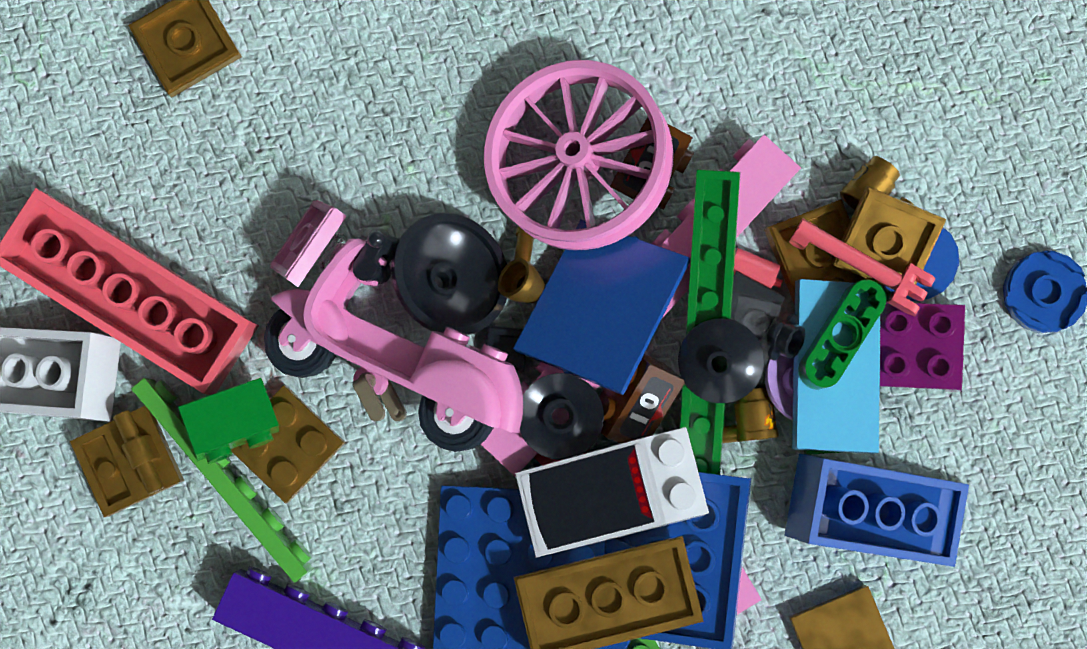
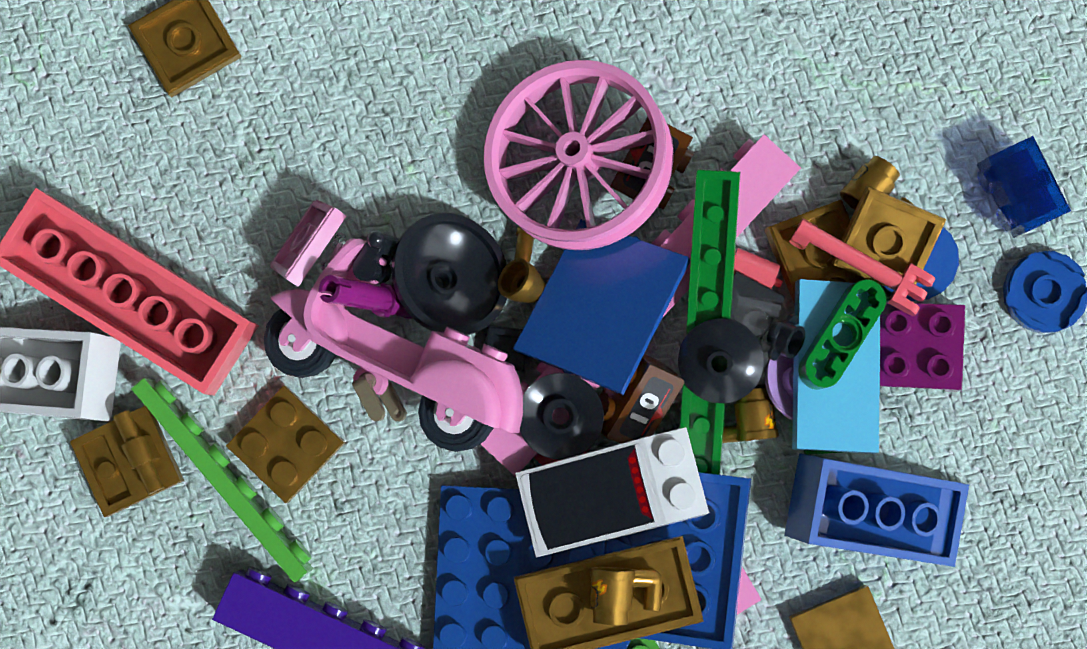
green brick [178,378,279,464] -> none
none -> magenta pin [318,275,413,319]
none -> pearl gold piece [590,567,662,625]
none -> clear blue brick [976,136,1071,238]

